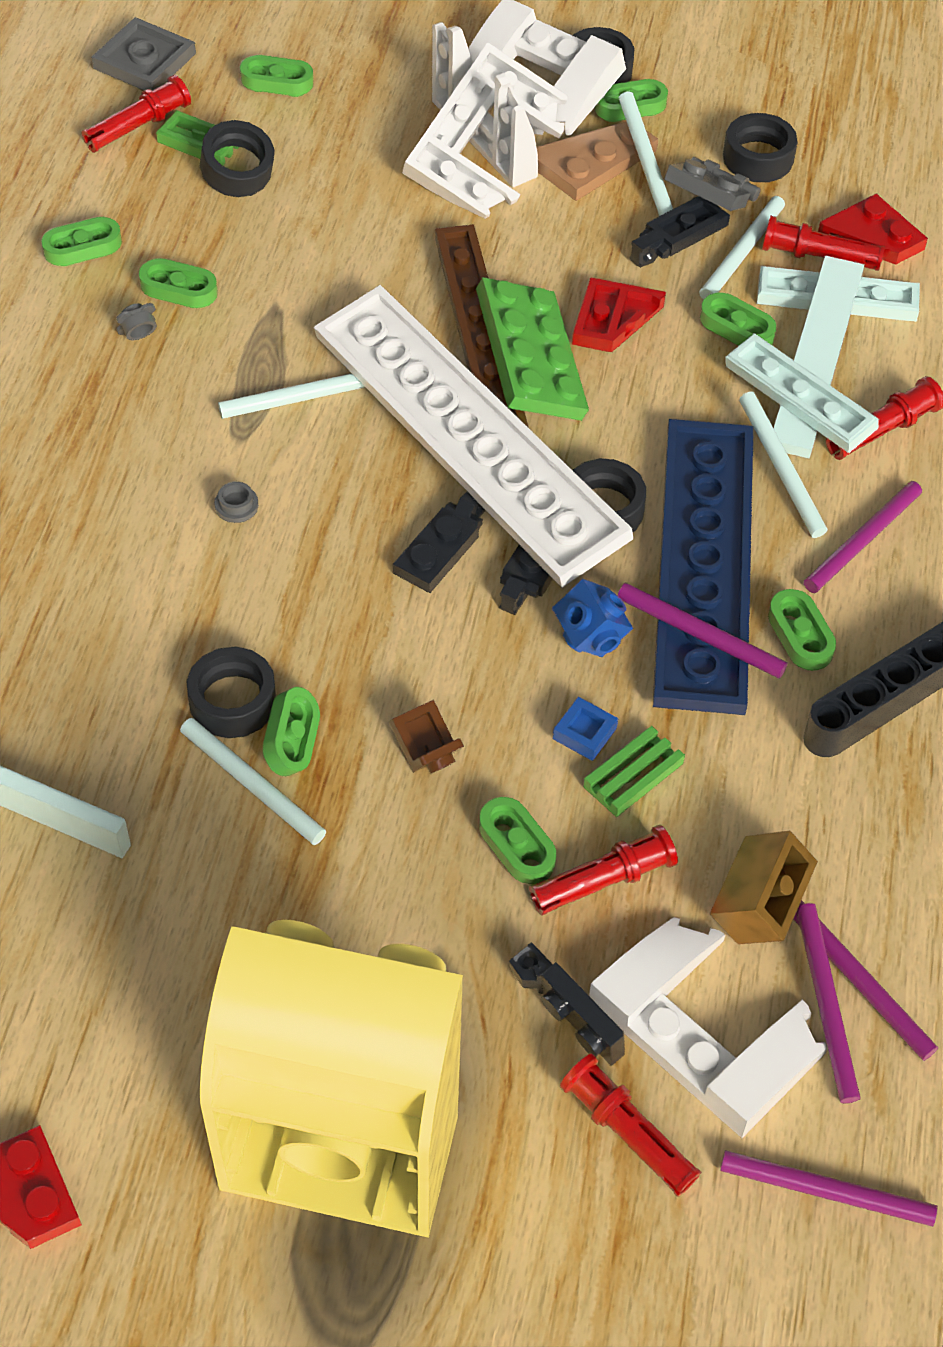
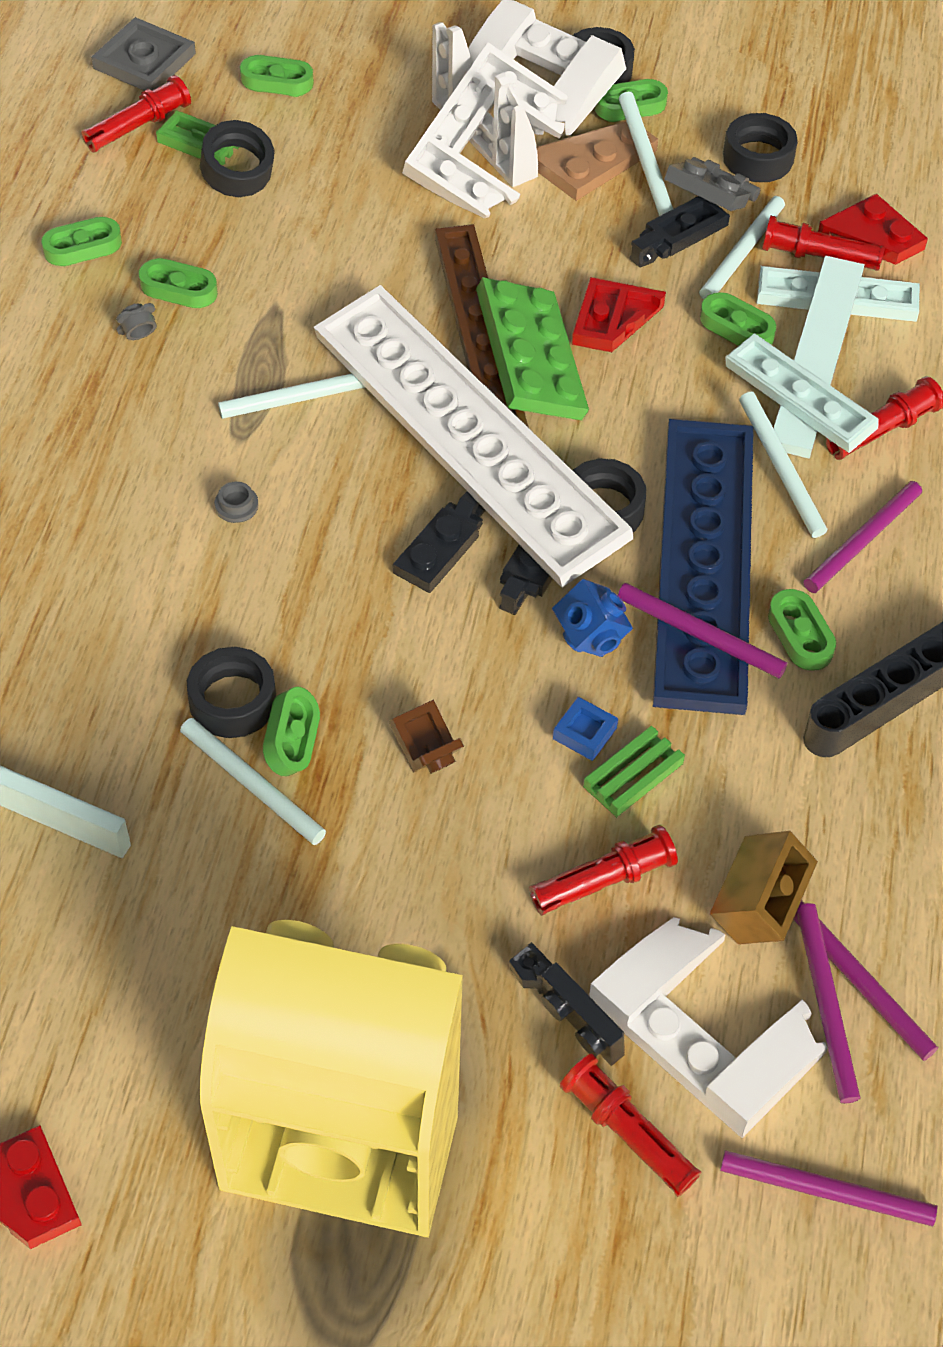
bright green plate [479,797,556,884] -> none

